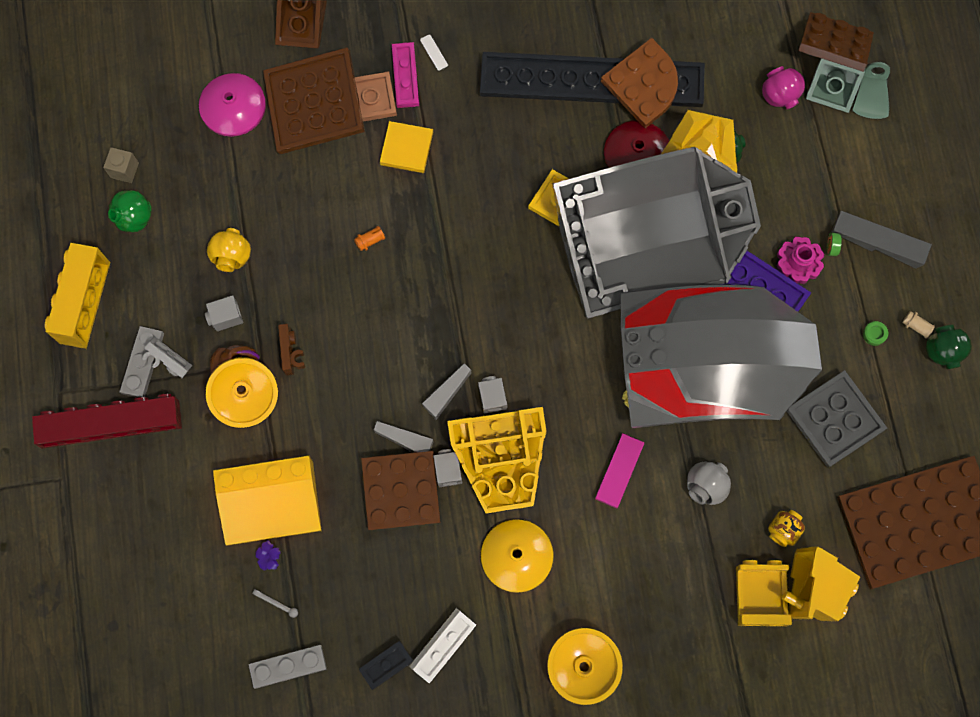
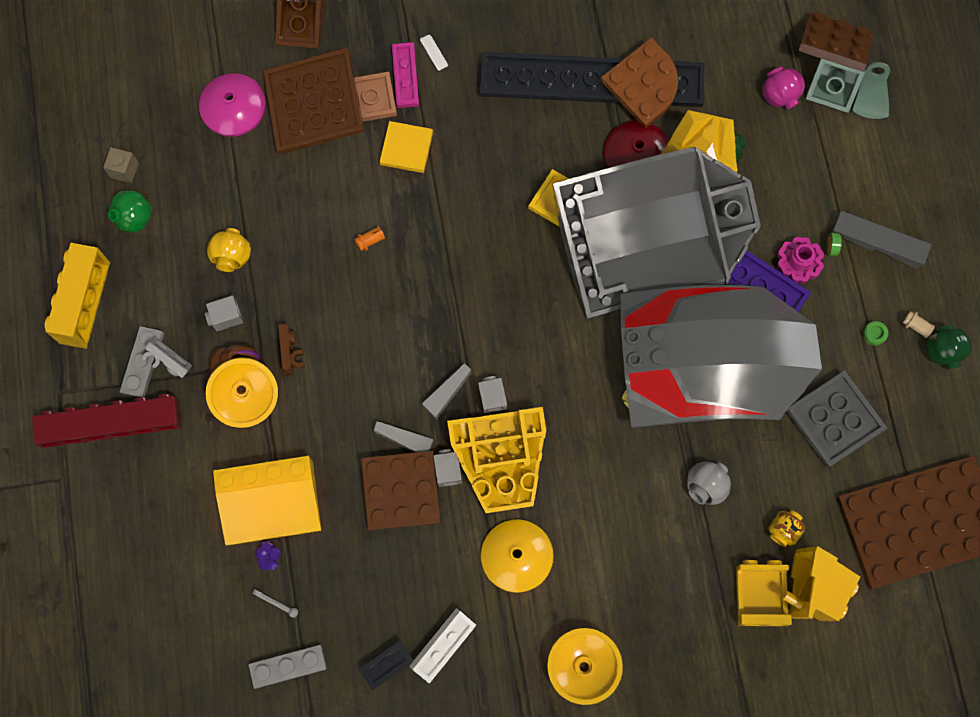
dark pink tile [595,434,644,509] -> none

